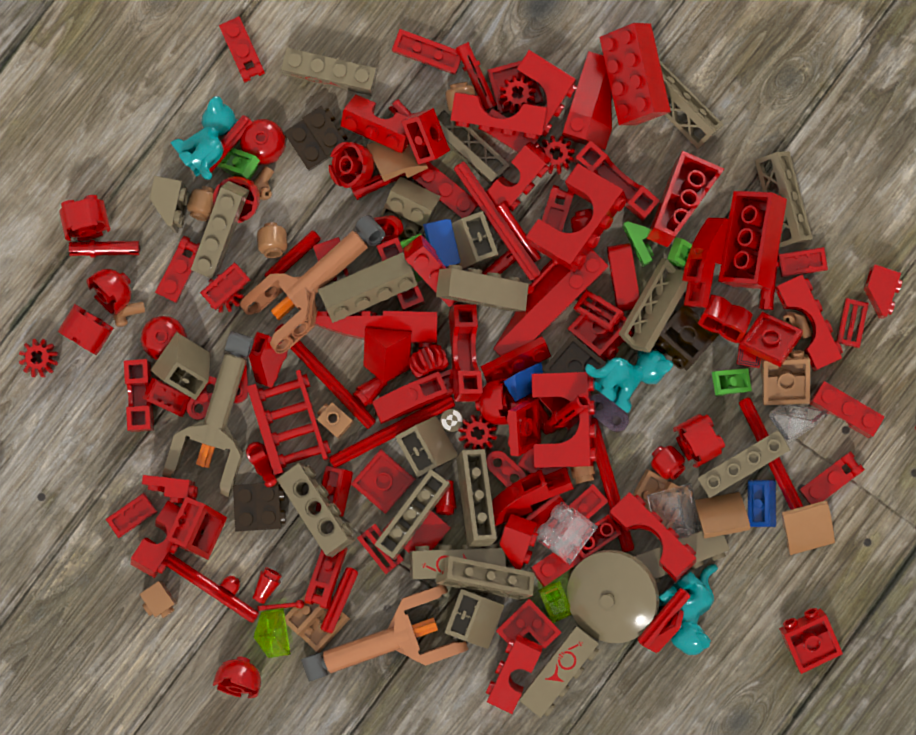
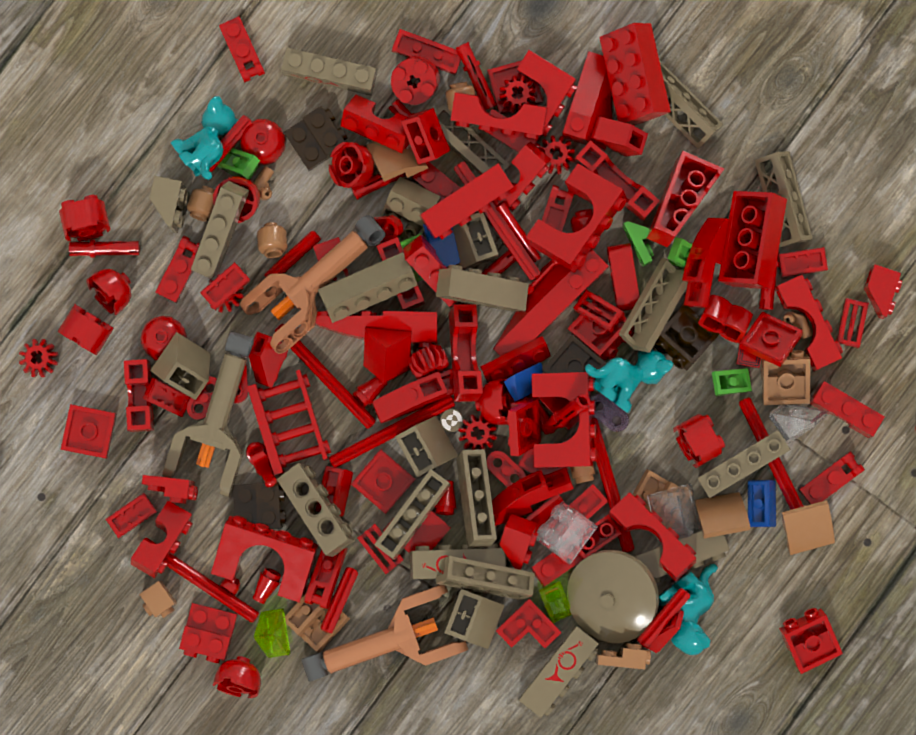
medium nougat arm [113,302,145,327] -> none
red window [166,497,227,560] -> none
red hinge [257,600,304,611] -> none
medium nougat brick [317,402,354,439] -> none
red arch [485,635,543,714] -> none
red head [651,445,686,480] -> none
none -> red plate [60,404,117,459]
none -> red plate [179,603,238,663]
none -> red arch [211,516,319,603]
none -> red brick [391,56,440,105]
none -> red brick [419,163,514,240]
none -> red slope [591,117,648,156]
none -> medium nougat plate [595,643,651,670]

